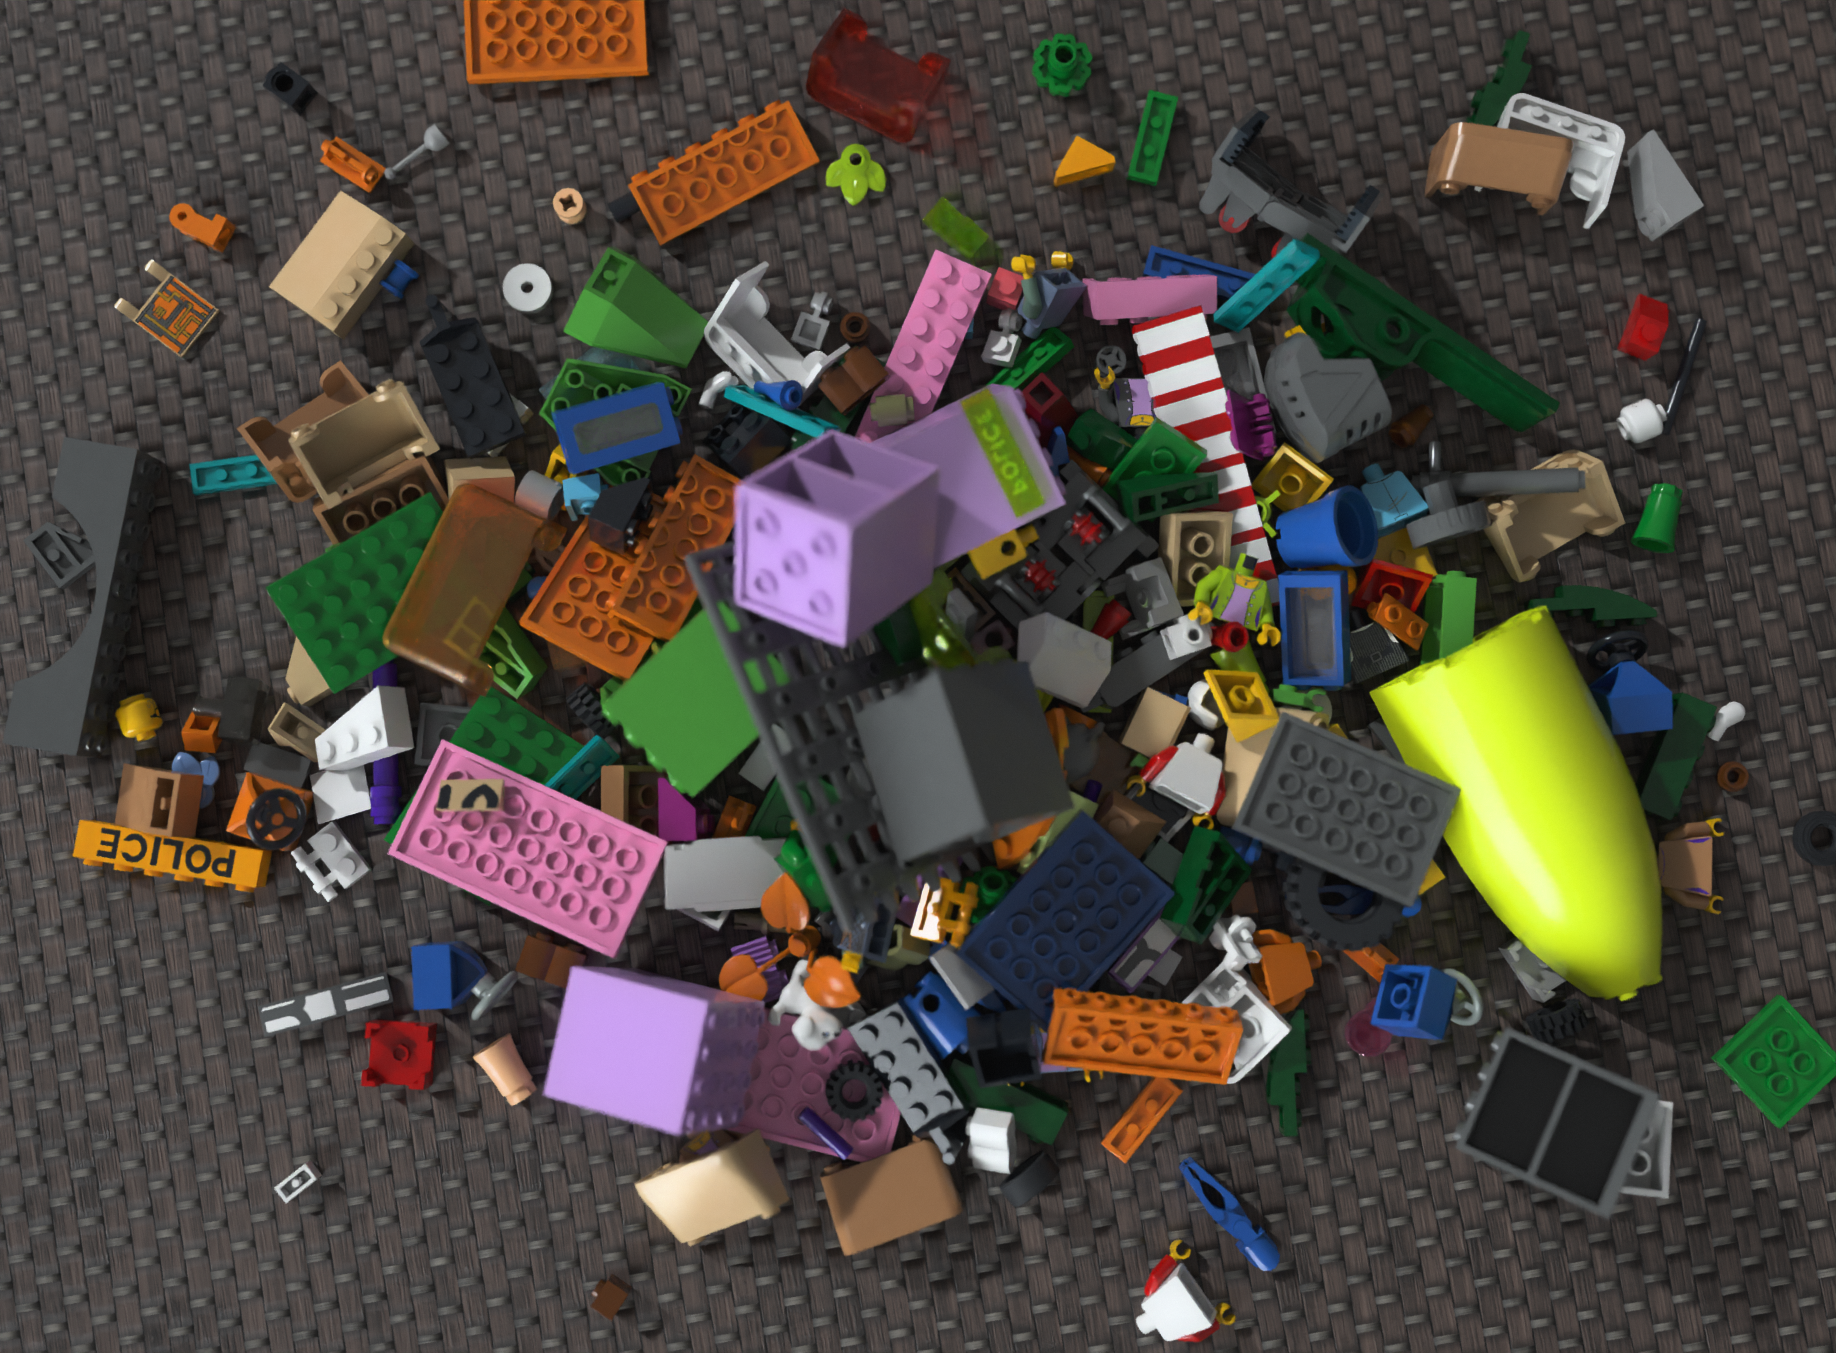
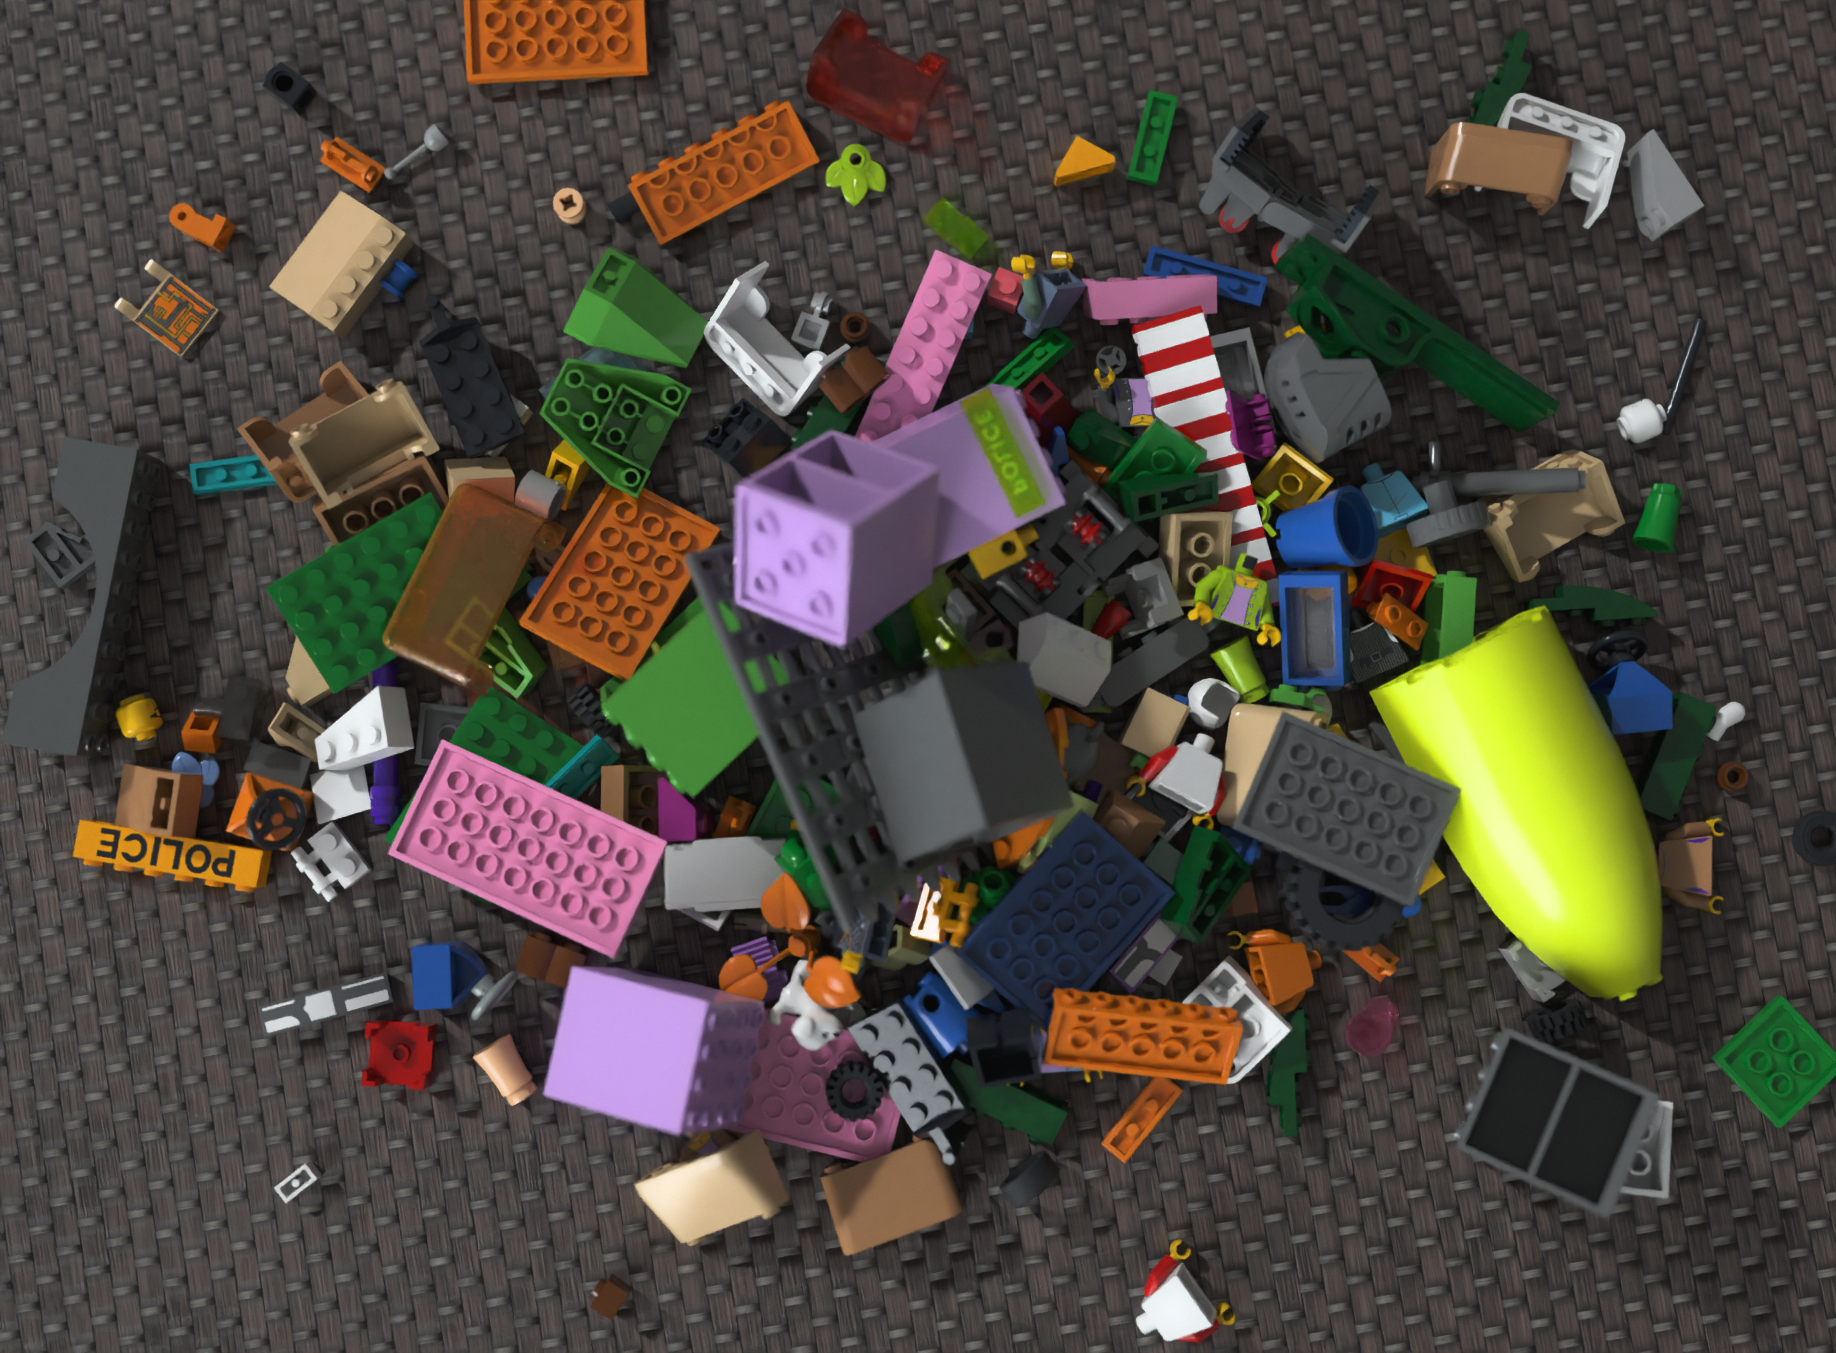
tan slope [437,779,505,812] -> none
white piece [503,263,553,314] -> none
blue piece [551,382,683,474] -> none
medium azure brick [562,473,610,521] -> none
black slope [588,477,654,555] -> none
orange bracket [606,454,744,643] -> none
white arm [698,371,738,410] -> none
teal tile [724,385,841,438] -> none
white tile [738,723,792,791] -> none
blue cone [754,380,803,411] -> none
dark purple piece [797,1106,854,1160] -> none
olive brick [870,394,915,427] -> none
white brick [966,1108,1017,1174] -> none
white plate [981,309,1022,368] -> none
green plant [1032,33,1092,97] -> none
white brick [1160,614,1213,660] -> none
blue arm [1178,1157,1280,1271] -> none
yellow slope [1204,670,1279,743] -> none
white hips [1209,914,1262,971] -> none
red cone [1210,621,1249,653] -> none
teal tile [1213,238,1320,333] -> none
blue piece [1370,964,1483,1040] -> none
reddish brown cone [1389,404,1433,448] -> none
red slope [1617,294,1669,361] -> none

